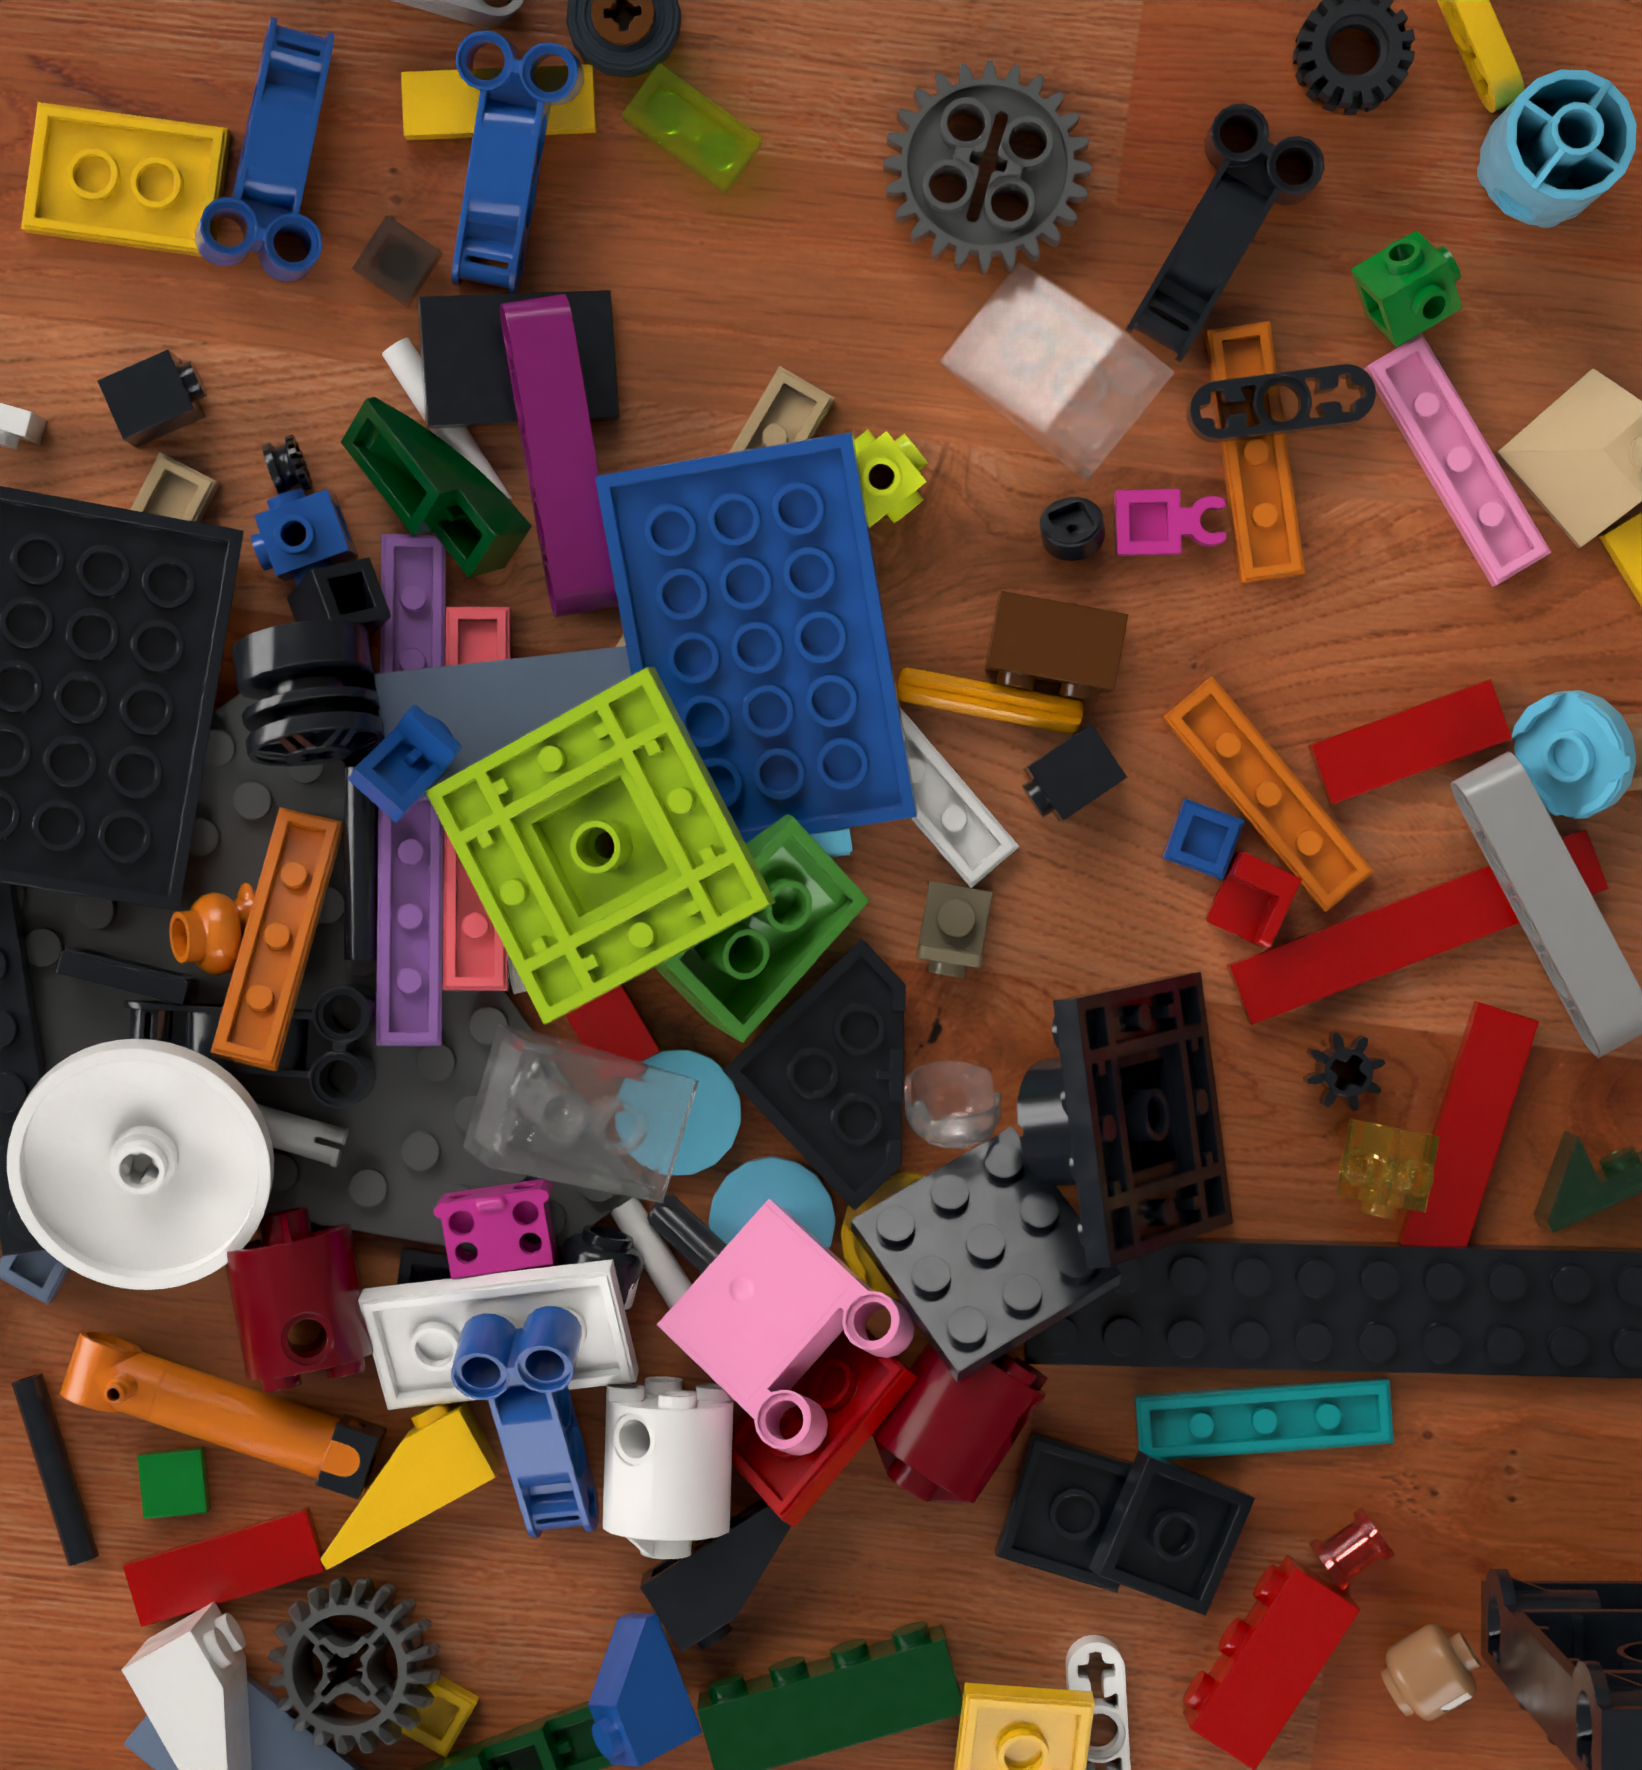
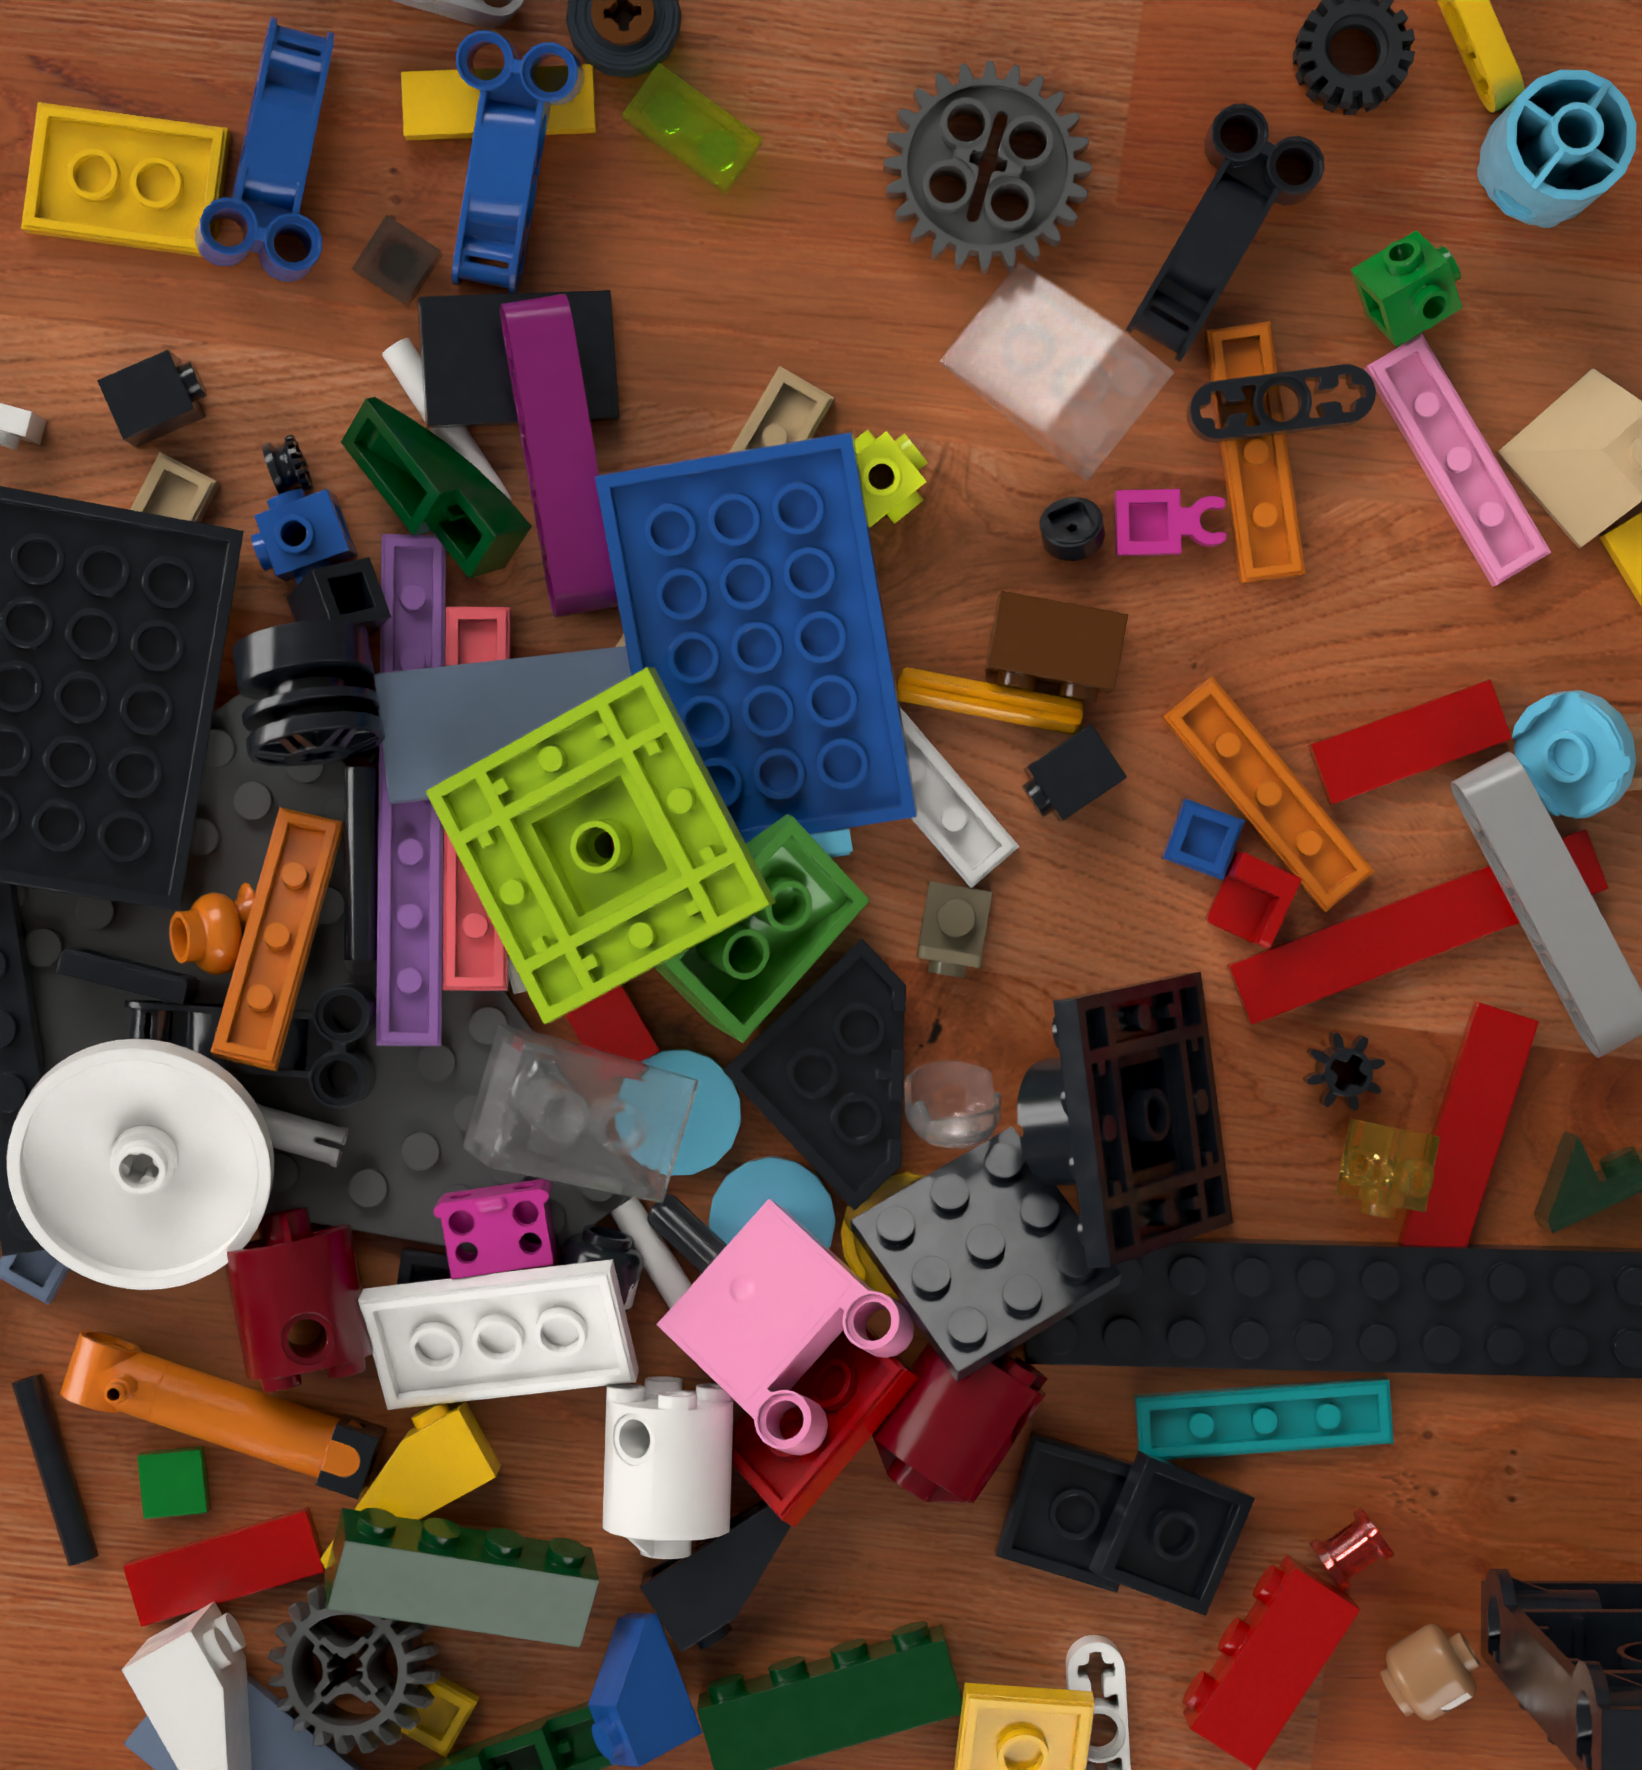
blue bracket [347,705,462,823] -> none
blue piece [451,1306,599,1538] -> none
none -> brick [324,1508,599,1647]

